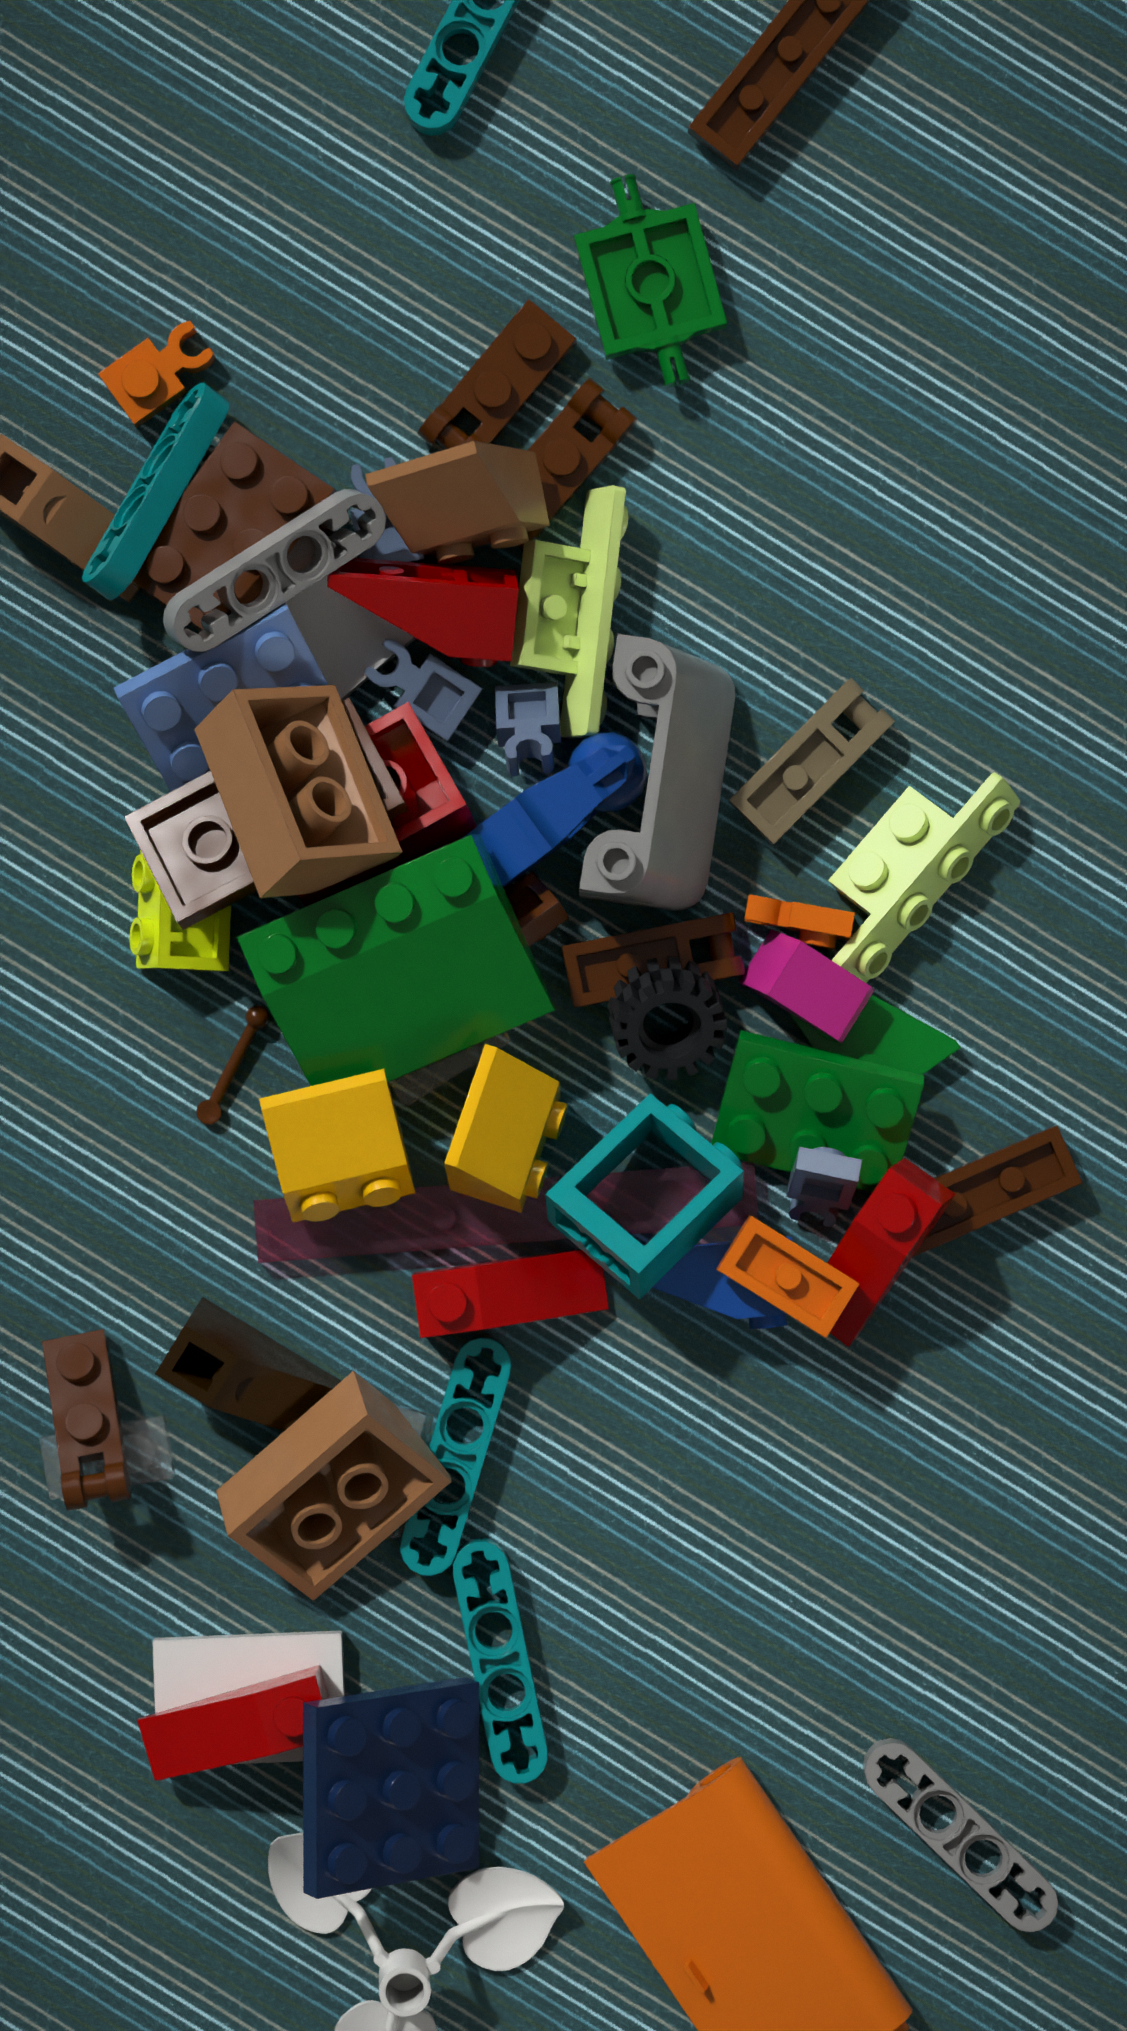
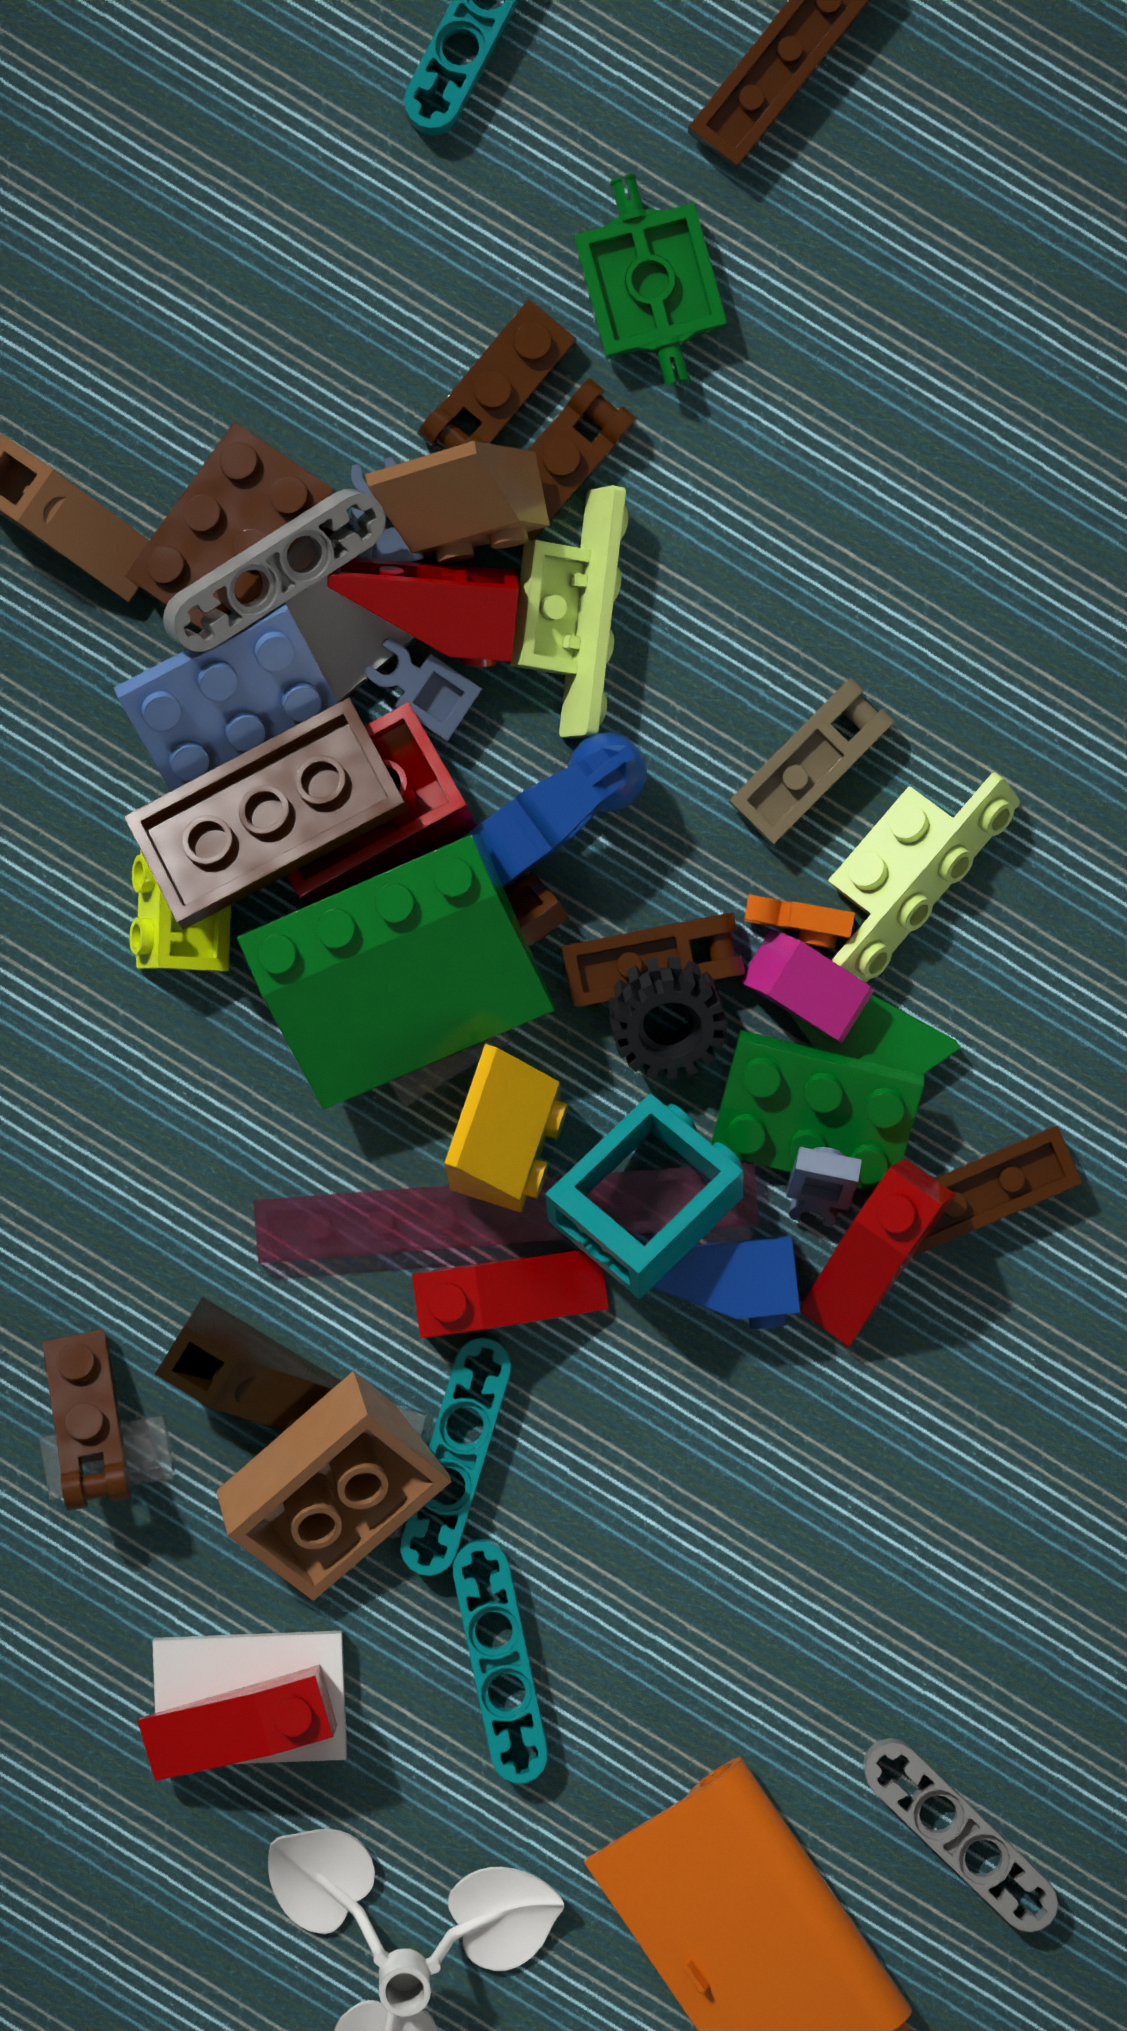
teal beam [82,383,230,600] -> none
orange plate [98,321,216,428] -> none
medium nougat slope [194,685,402,898] -> none
reddish brown hinge [196,1005,270,1124] -> none
yellow slope [259,1069,415,1223] -> none
dark blue plate [303,1677,479,1899] -> none
sand blue plate [495,682,561,777] -> none
light grey windscreen [579,634,735,911] -> none
orange plate [716,1215,859,1338] -> none

